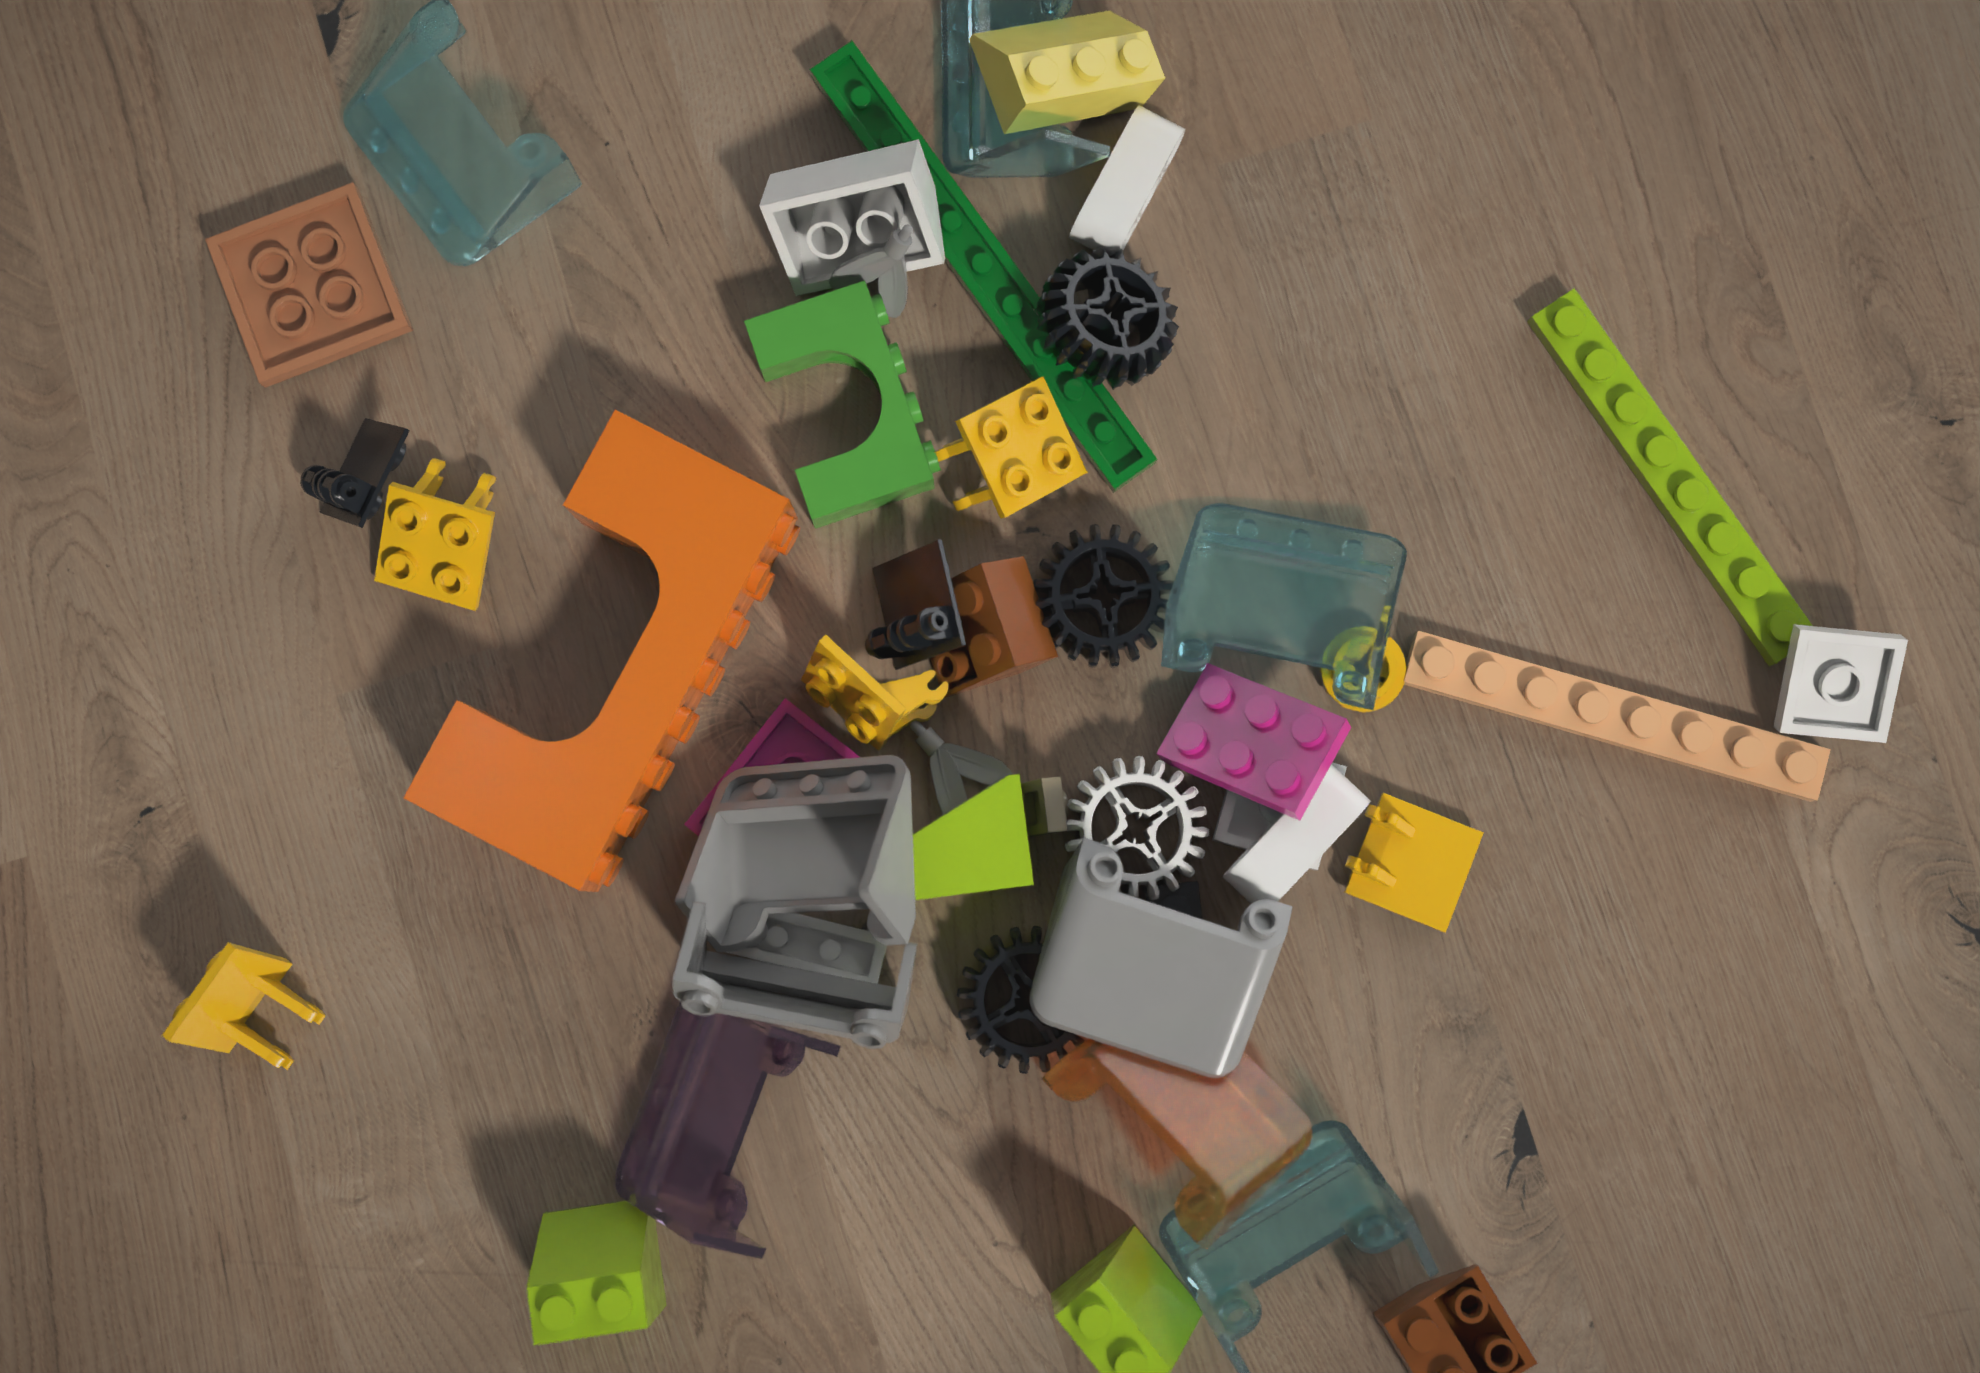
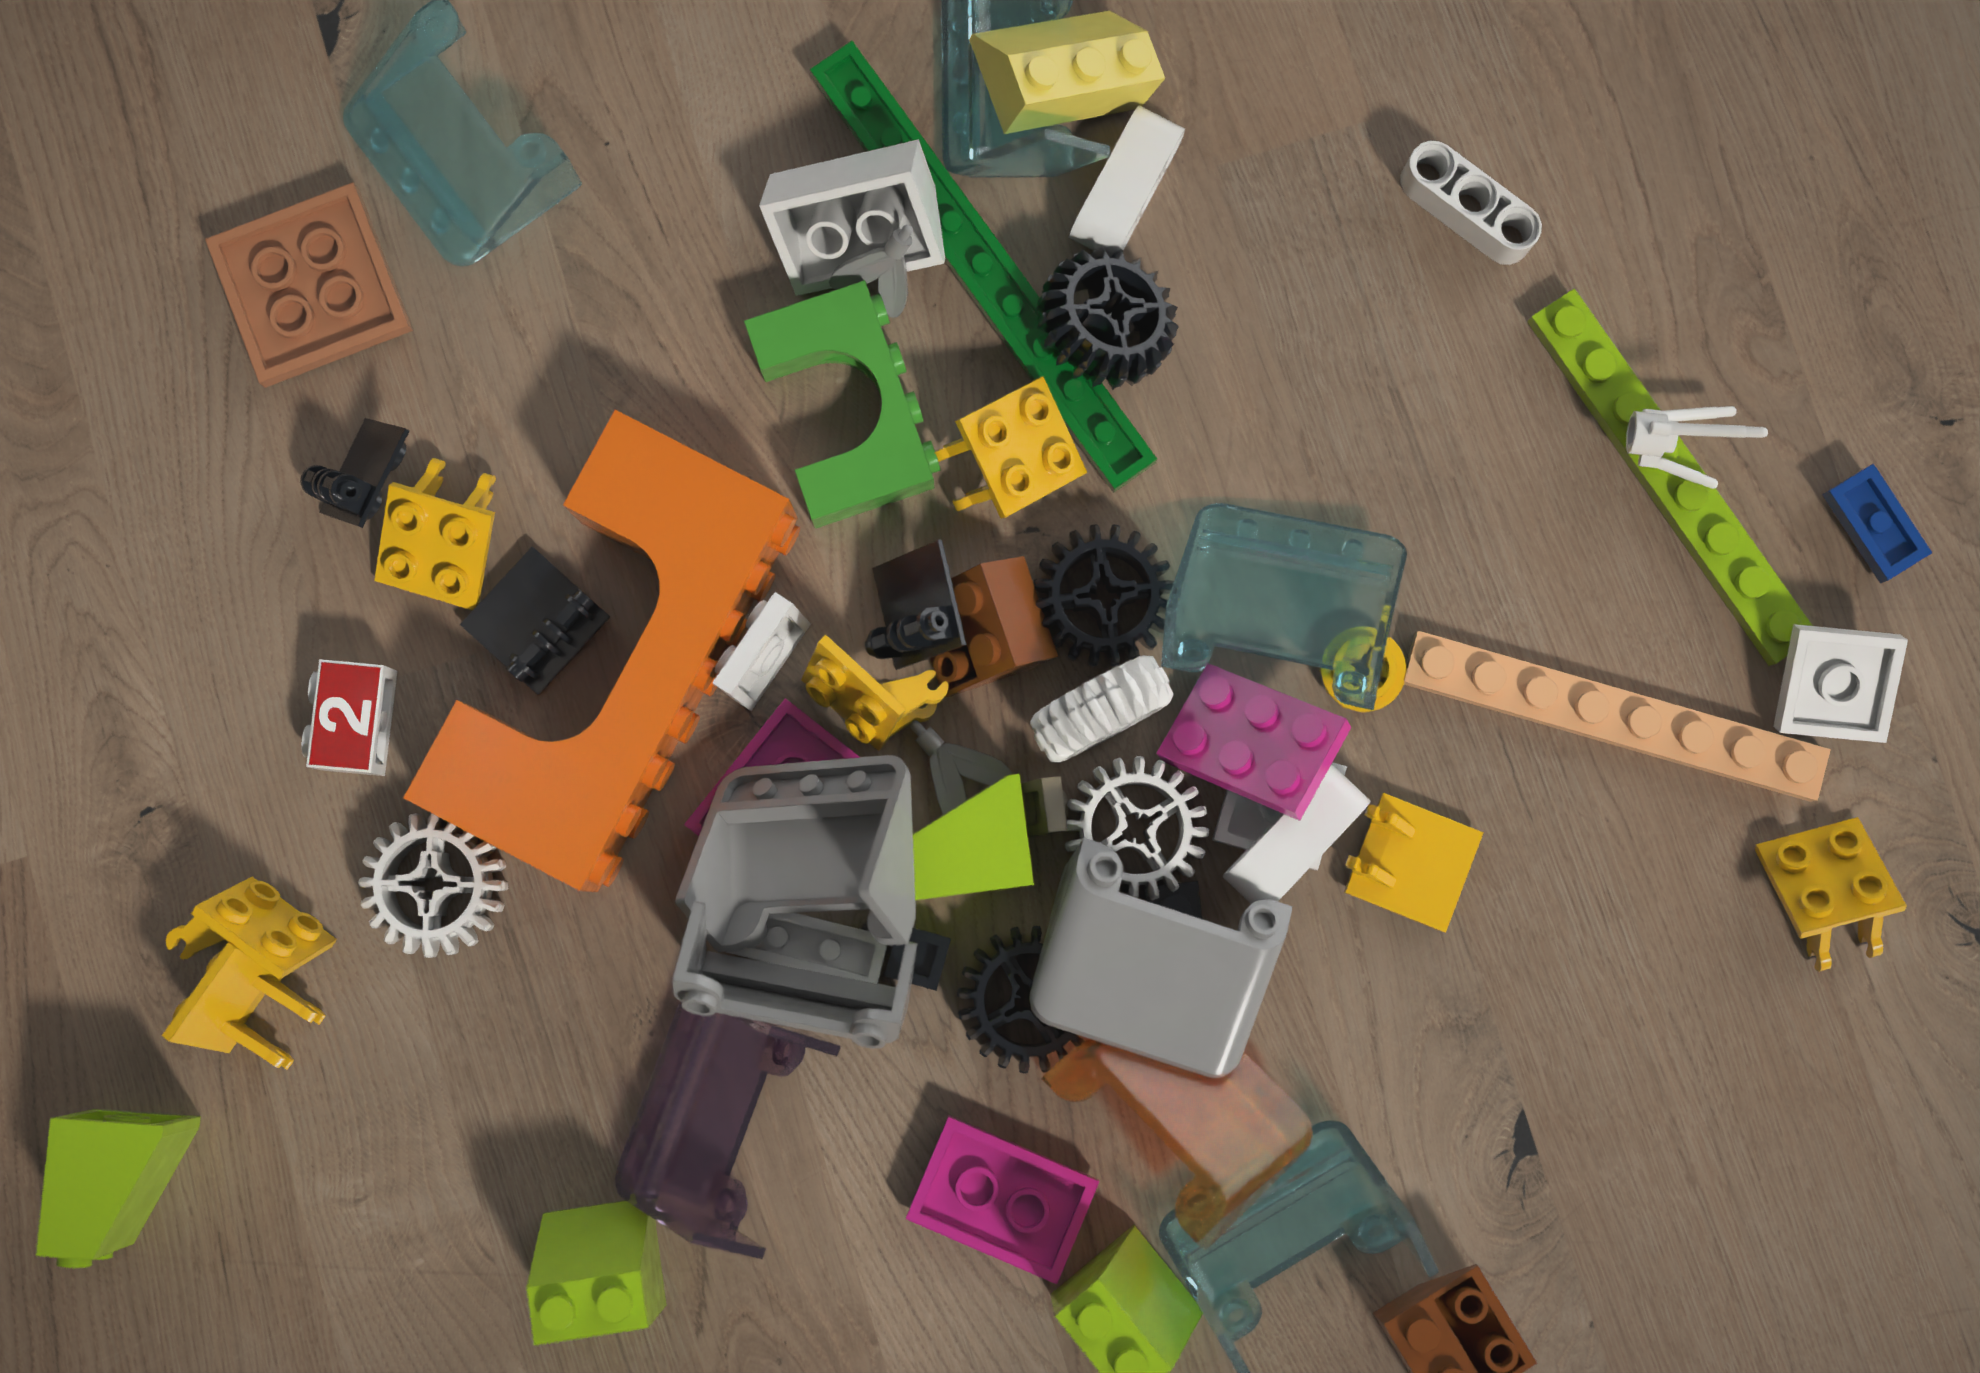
none -> lime slope [36,1109,201,1268]
none -> yellow plate [166,876,337,980]
none -> brick [301,659,397,776]
none -> white gear [358,813,508,958]
none -> black hinge [460,547,610,696]
none -> white plate [712,592,811,711]
none -> black plate [884,927,951,991]
none -> dark pink plate [905,1115,1099,1284]
none -> white gear [1030,655,1174,763]
none -> white beam [1400,141,1542,265]
none -> white plant [1626,406,1768,489]
none -> yellow plate [1755,817,1907,972]
none -> blue plate [1822,463,1932,583]

